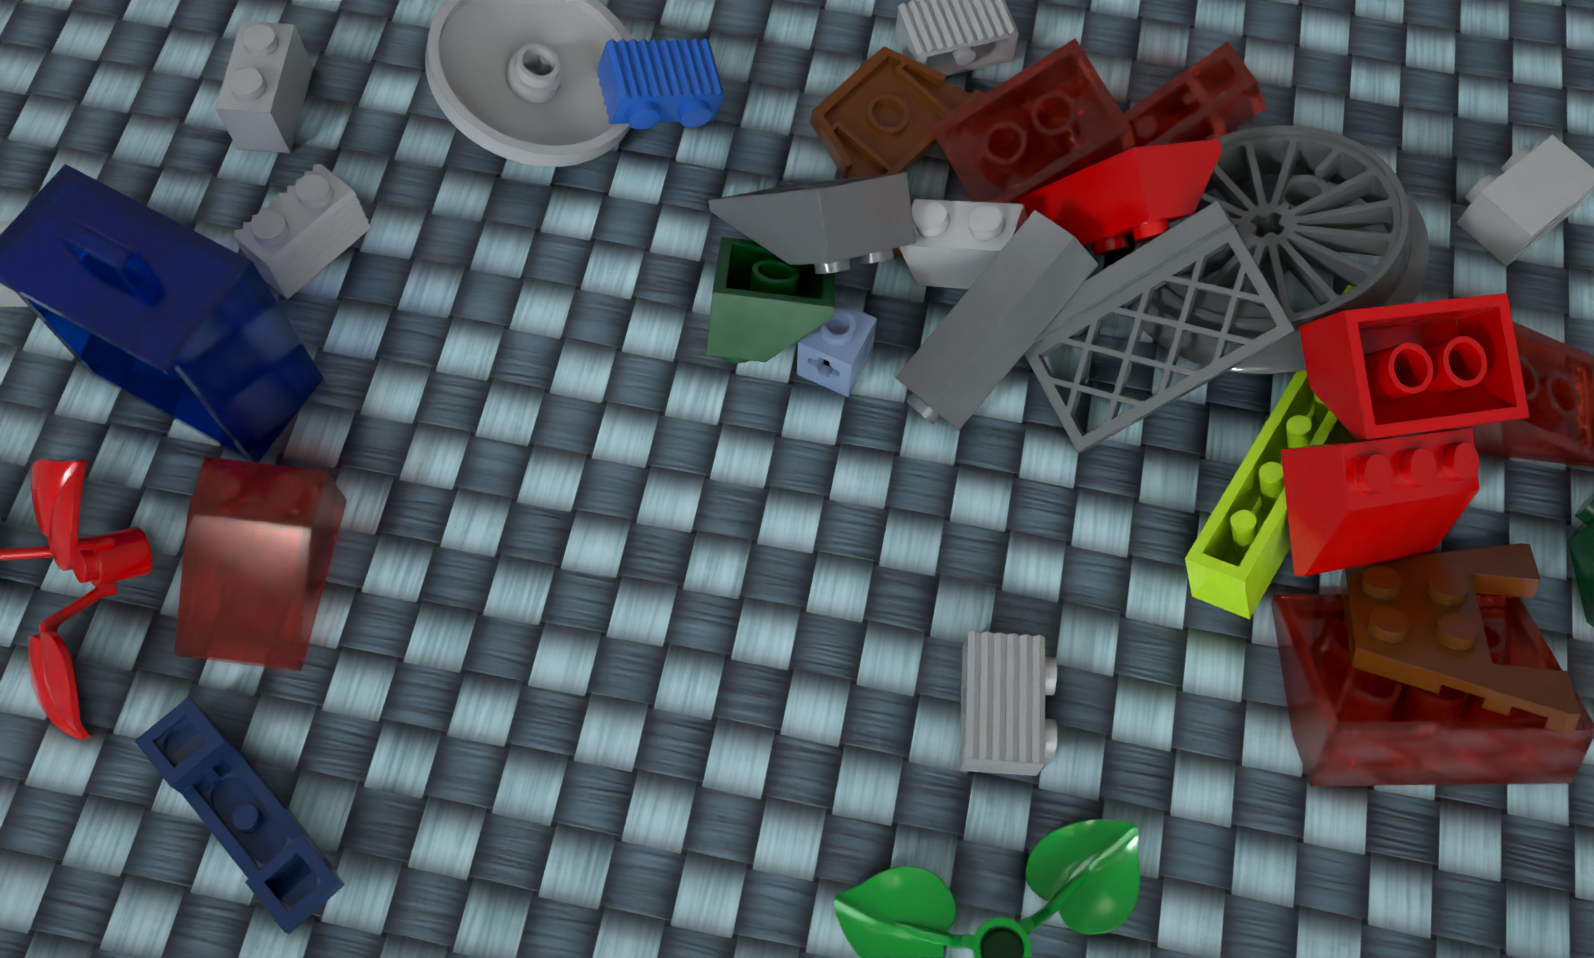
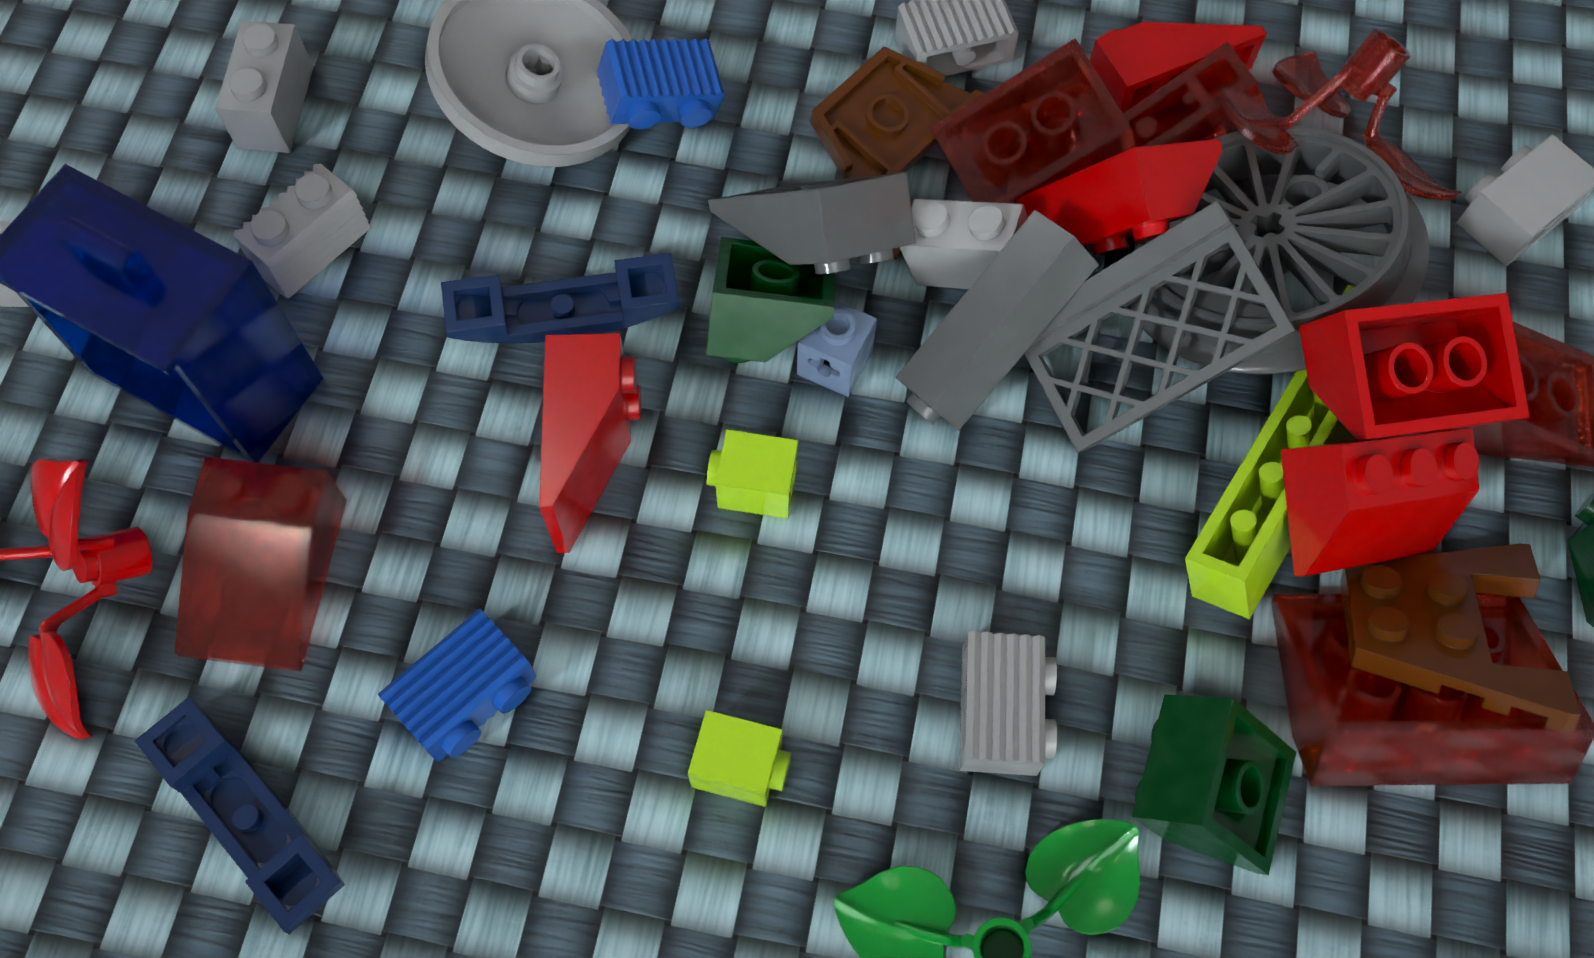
none -> blue brick [377,608,537,762]
none -> dark blue slope [441,253,680,344]
none -> red slope [539,333,642,553]
none -> lime brick [688,710,792,807]
none -> lime brick [707,429,798,519]
none -> red slope [1086,22,1267,120]
none -> dark green slope [1132,694,1297,875]
none -> clear red plant [1214,29,1461,200]

